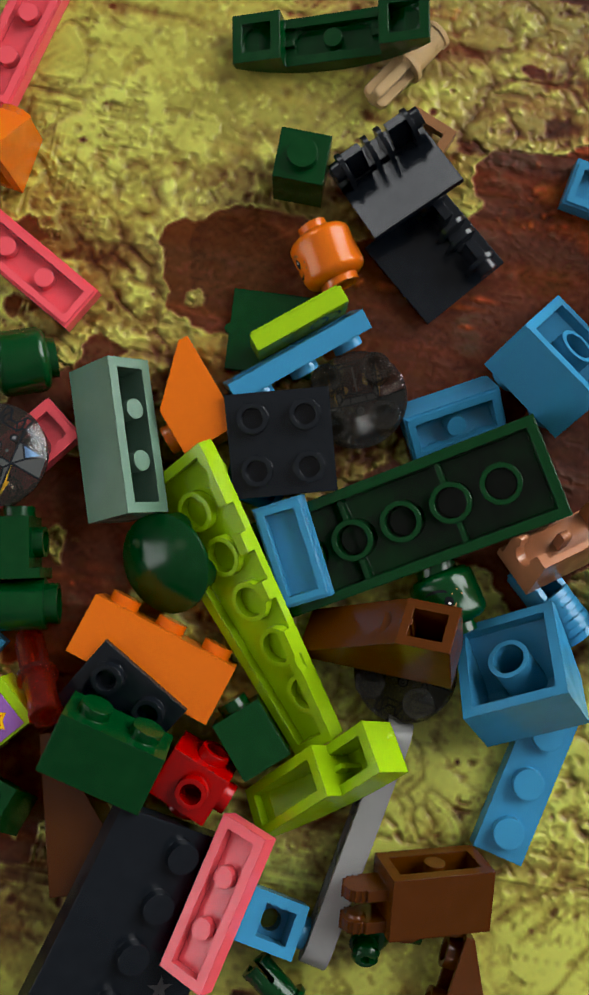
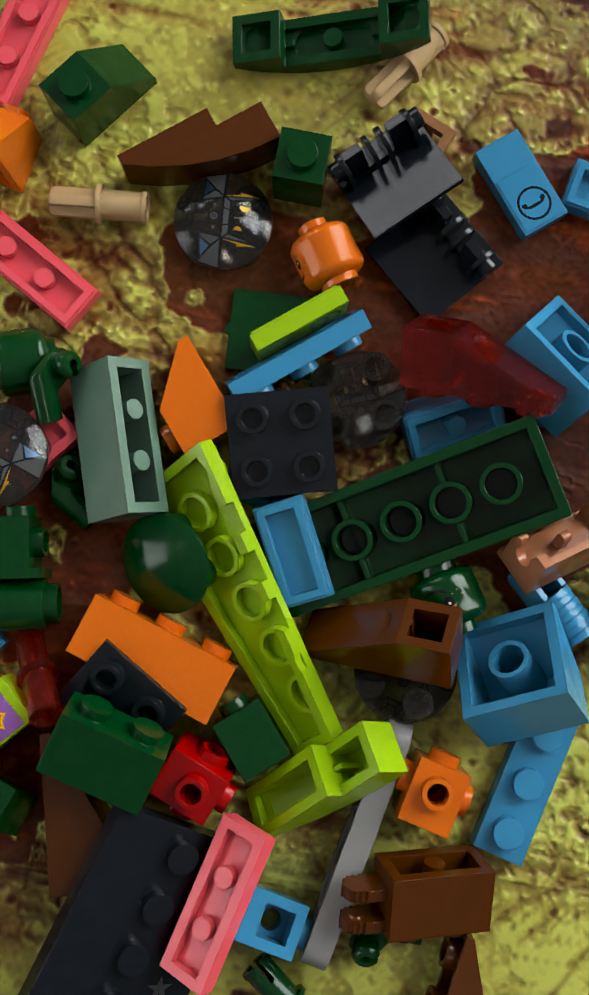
none -> dark green arm [29,348,81,423]
none -> dark green slope [39,44,157,147]
none -> tan axle [48,184,150,225]
none -> dark green arm [50,454,94,531]
none -> reddish brown slope [117,102,280,186]
none -> clear smoke dish [174,173,273,270]
none -> orange brick [392,746,473,839]
none -> clear red slope [400,313,567,418]
none -> dark azure tile [472,129,568,242]

